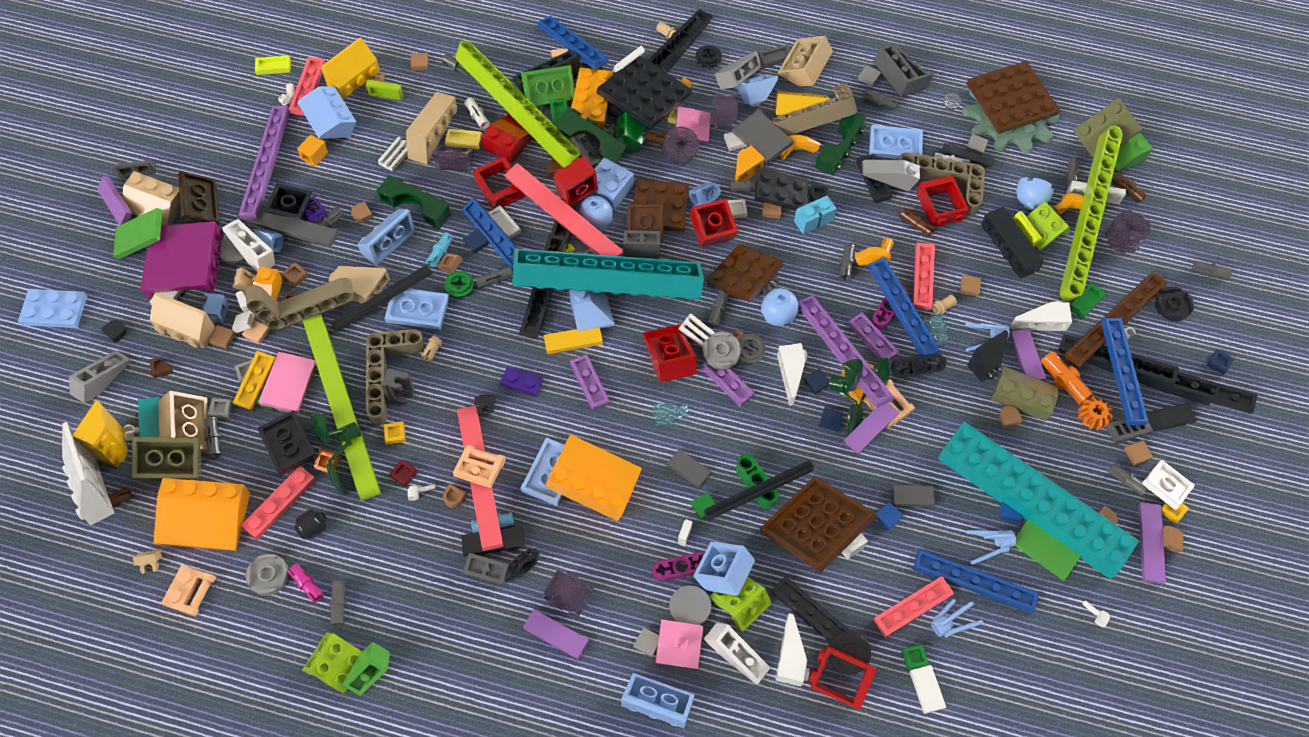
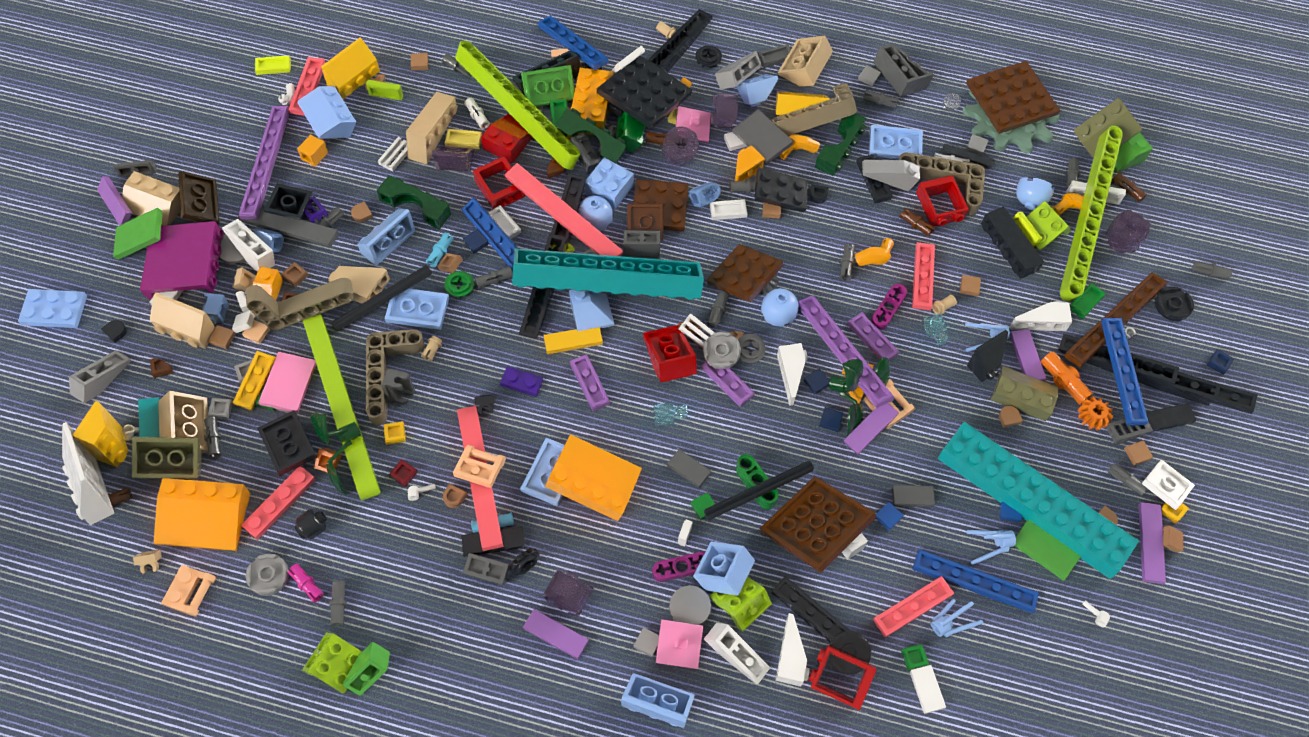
red brick [553,156,598,206] -> none
red brick [689,198,738,248] -> none
medium azure piece [794,196,837,234] -> none
blue tile [868,257,940,355] -> none
black beam [890,353,947,377] -> none

